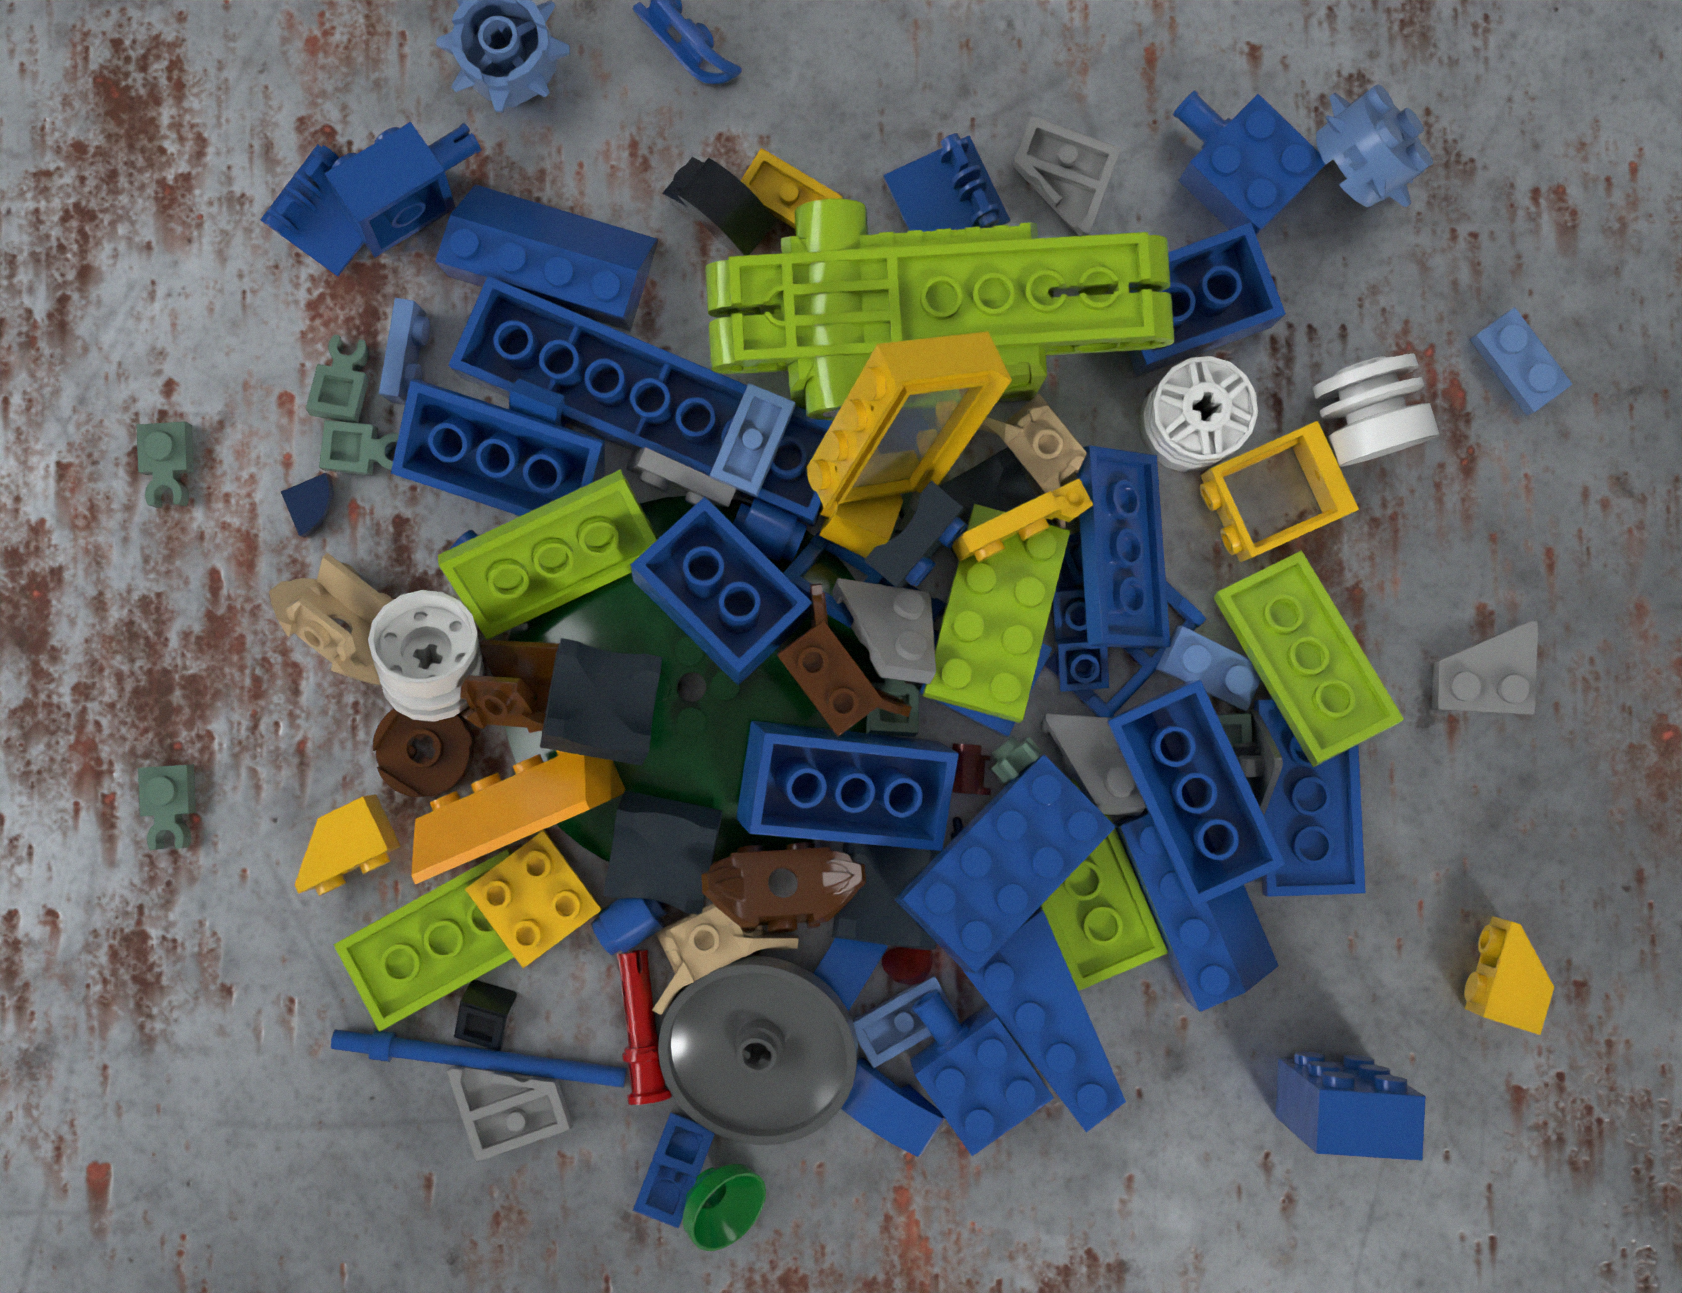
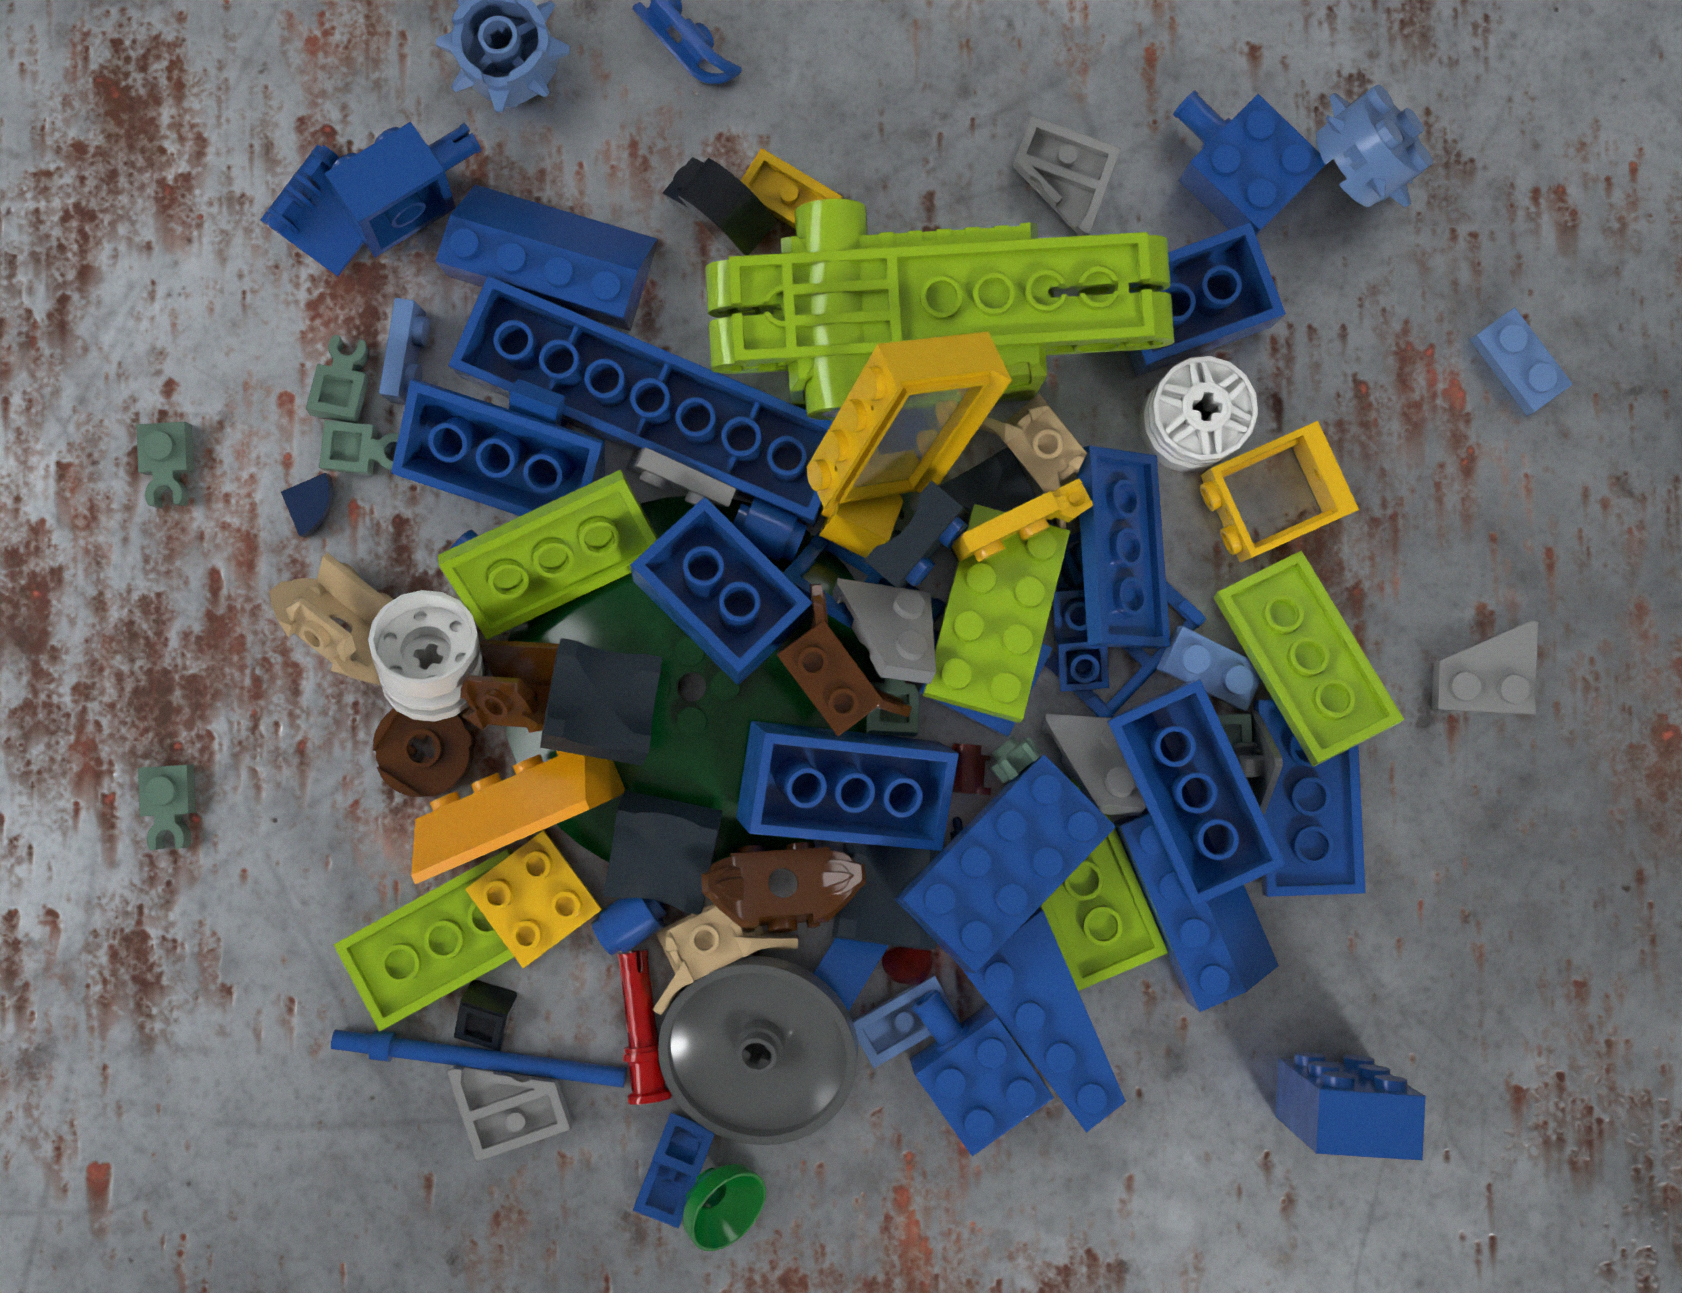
yellow slope [294,794,401,896] -> none
medium blue plate [709,383,796,497] -> none
blue slope [841,1058,945,1157] -> none
blue hinge [883,133,1011,232] -> none
white wheel [1313,353,1440,467] -> none
yellow slope [1464,916,1554,1035] -> none

